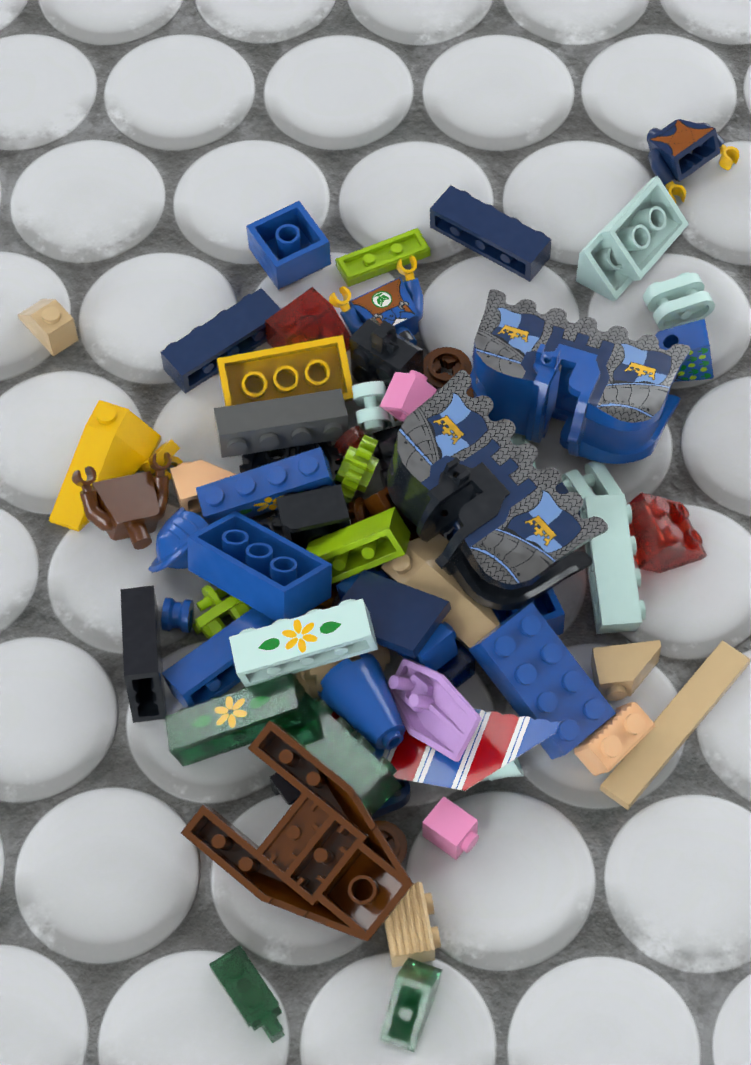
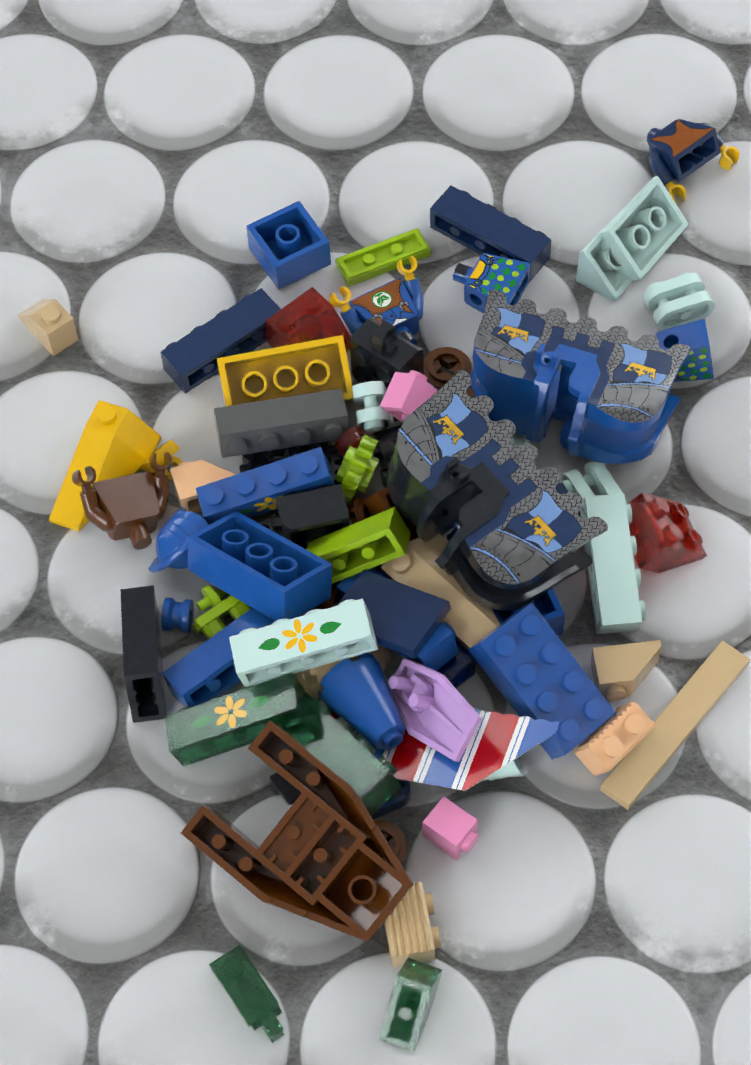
none -> blue torso [453,253,530,313]

